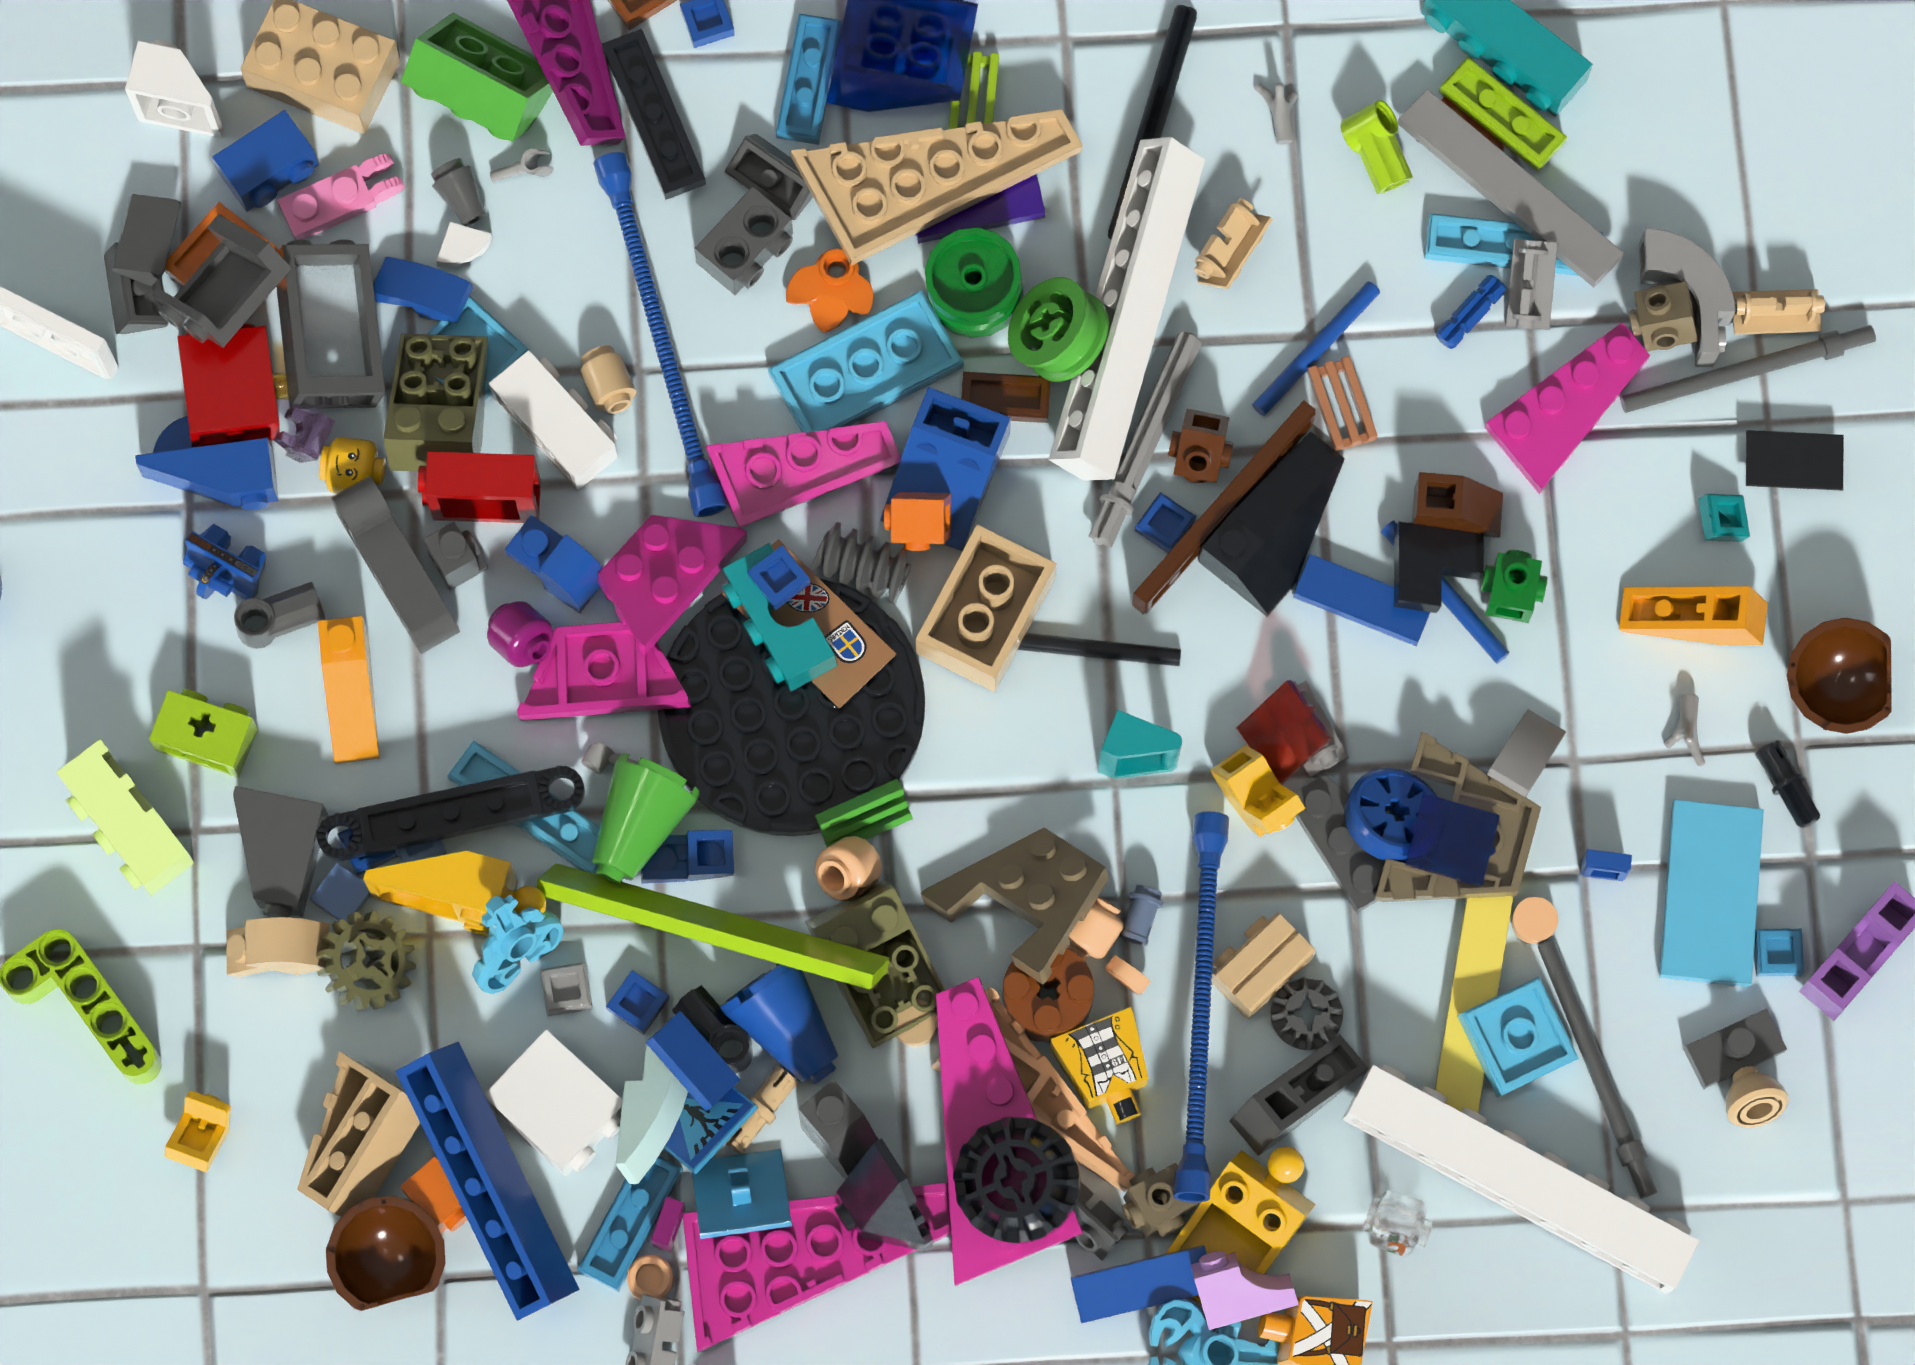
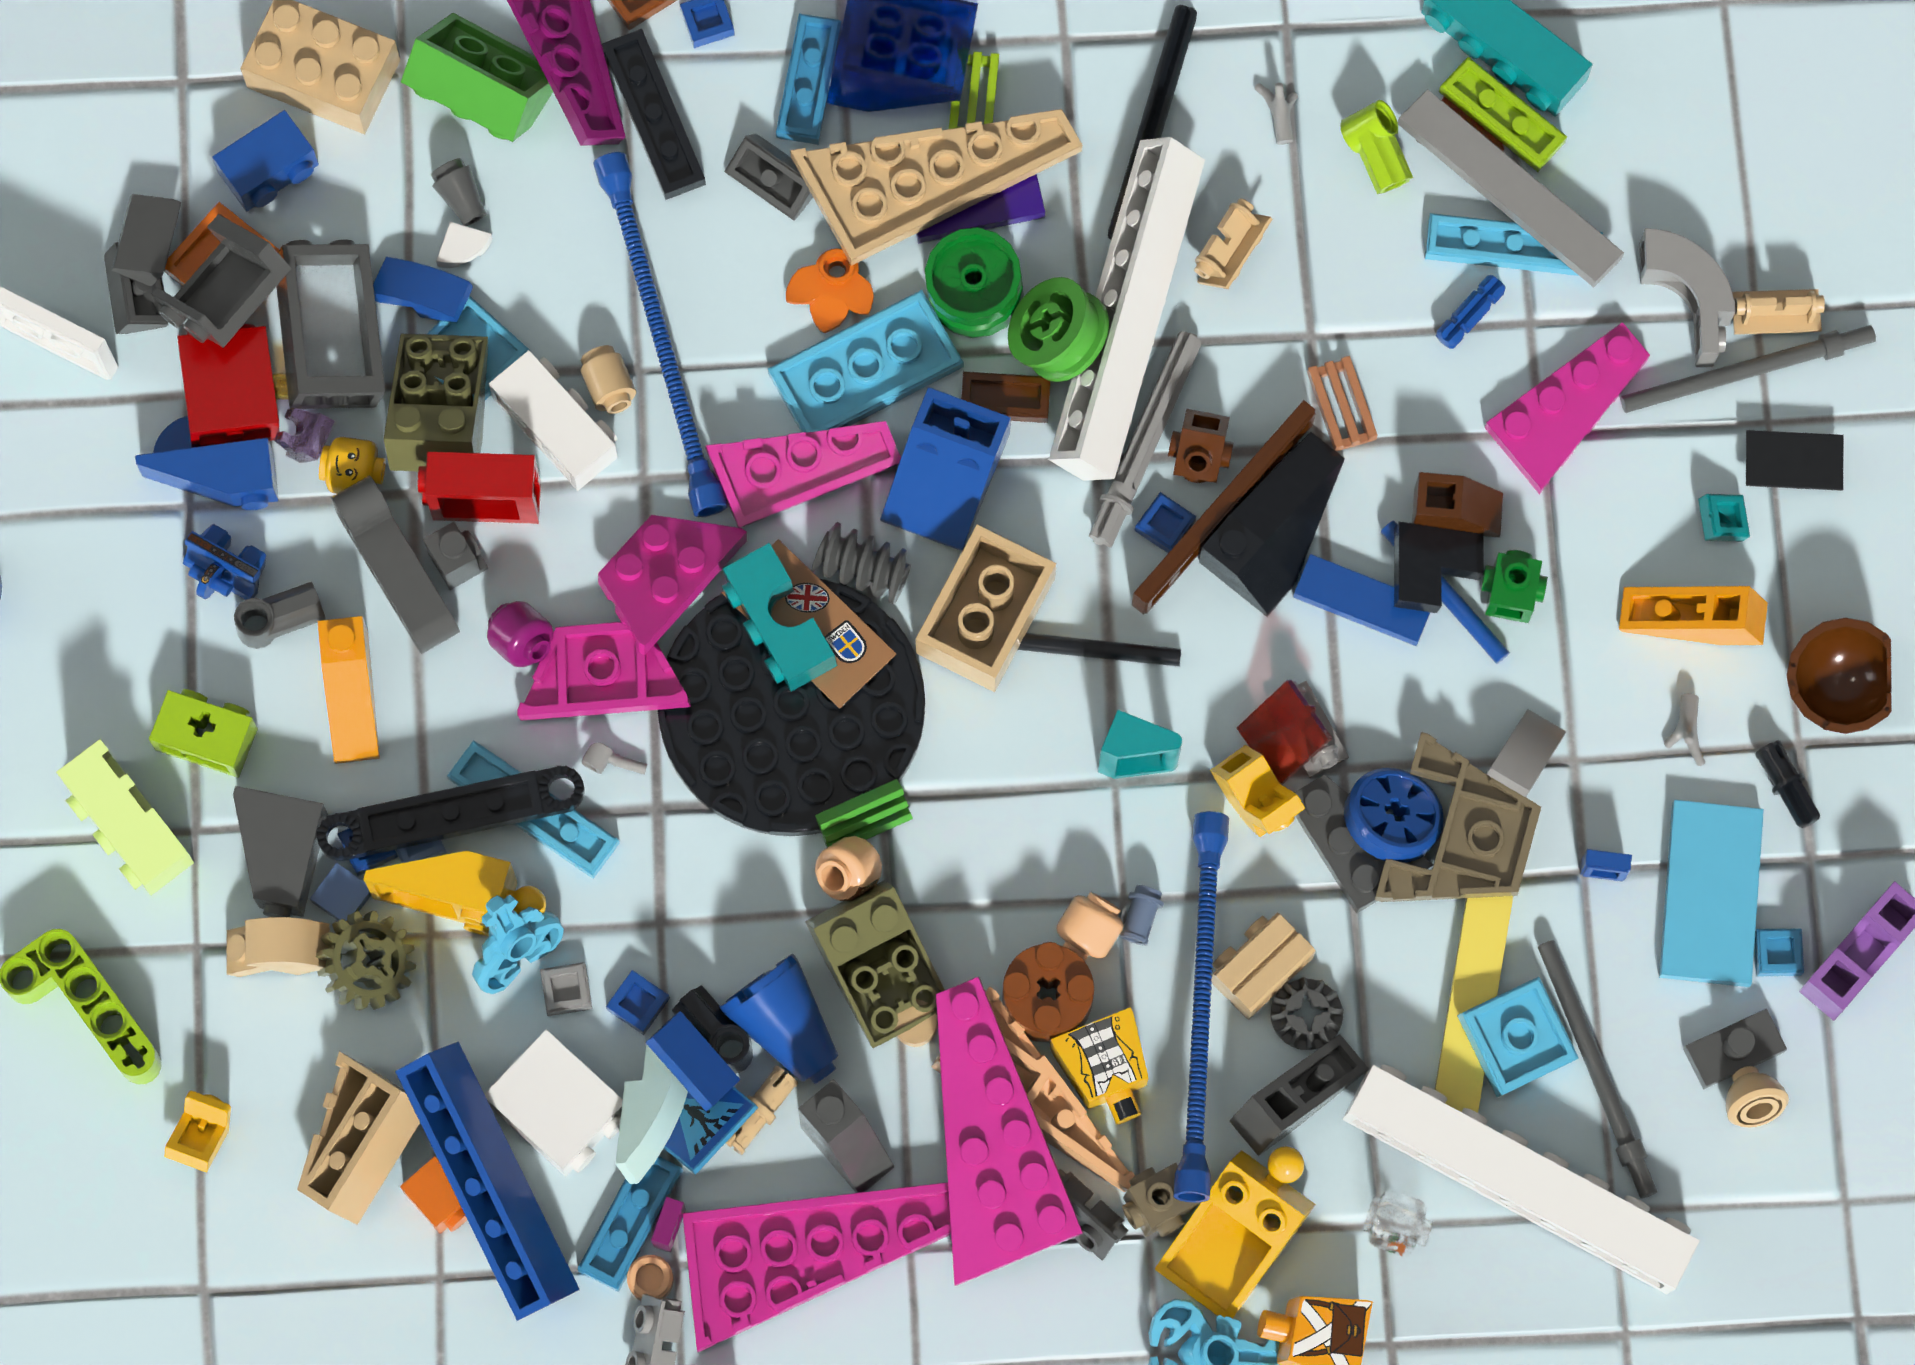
white slope [125,40,224,138] -> none
bright pink hinge [277,153,405,240] -> none
reddish brown cylinder [326,1196,445,1311] -> none
light grey hand [490,148,554,182] -> none
blue brick [505,515,603,614] -> none
lime tile [536,863,889,990] -> none
bright green cone [592,753,700,884] -> none
blue slope [641,830,734,884] -> none
dark azure piece [692,1149,792,1239] -> none
dark grey brick [694,187,793,295] -> none
blue tile [747,545,811,610] -> none
black wedge [834,1138,933,1252] -> none
orange brick [884,492,951,551] -> none
dark tan wing [920,827,1109,984] -> none
black gear [953,1117,1081,1244] -> none
blue tile [1070,1245,1207,1323] -> none
light nougat tile [1105,955,1151,995] -> none
lavender arch [1191,1251,1299,1330] -> none
blue bar [1252,281,1380,416] -> none
clear blue piece [1405,793,1500,887] -> none
light grey hinge [1506,239,1558,330] -> none
light nougat tile [1511,897,1558,944] -> none
dark tan brick [1629,281,1698,352] -> none

